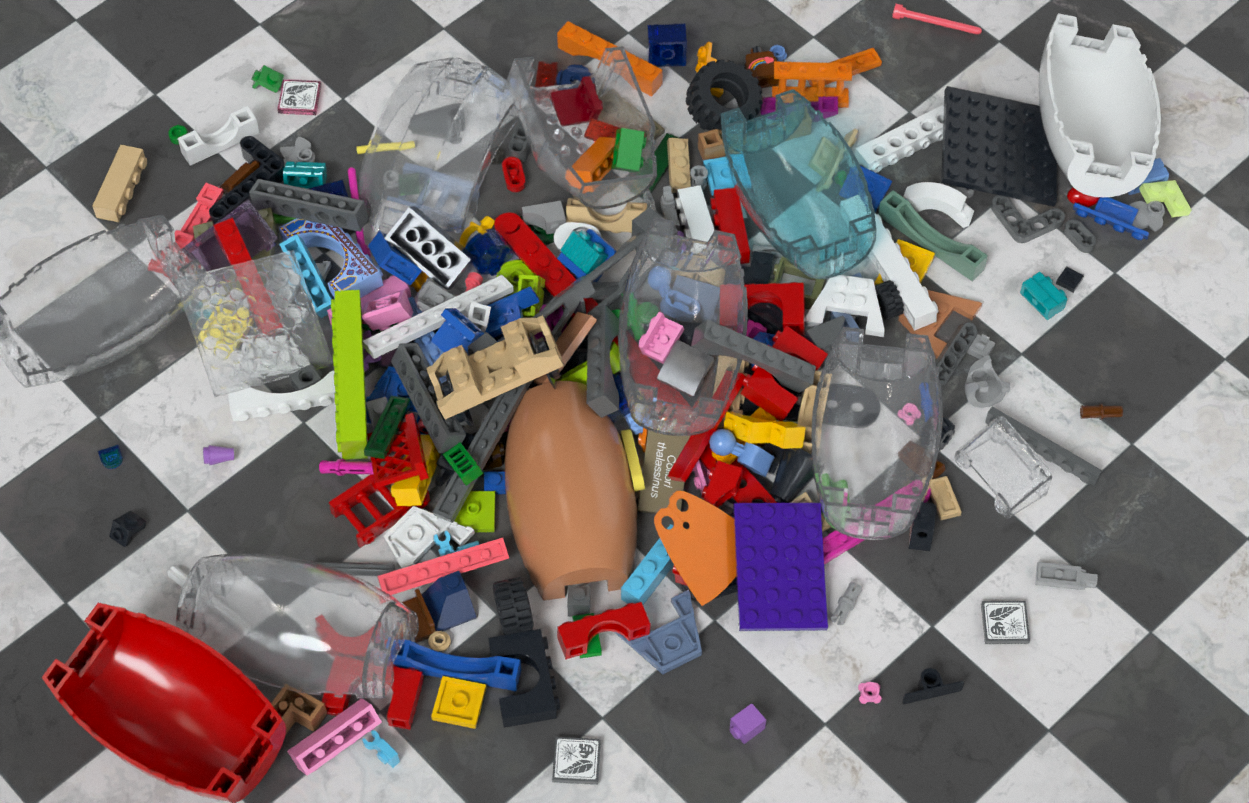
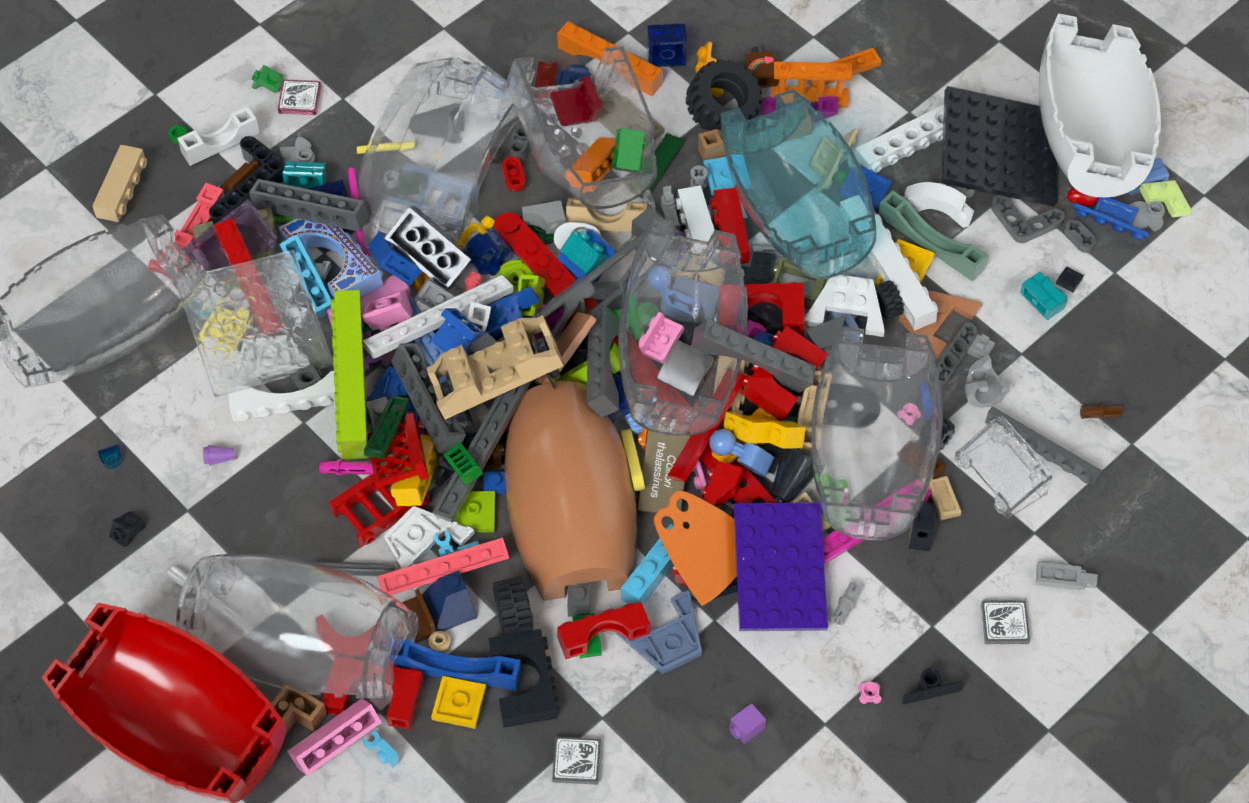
clear red plate [584,118,620,141] -> none
tan plate [667,138,691,193] -> none
medium blue plate [769,45,787,62] -> none
coral piece [892,3,982,35] -> none

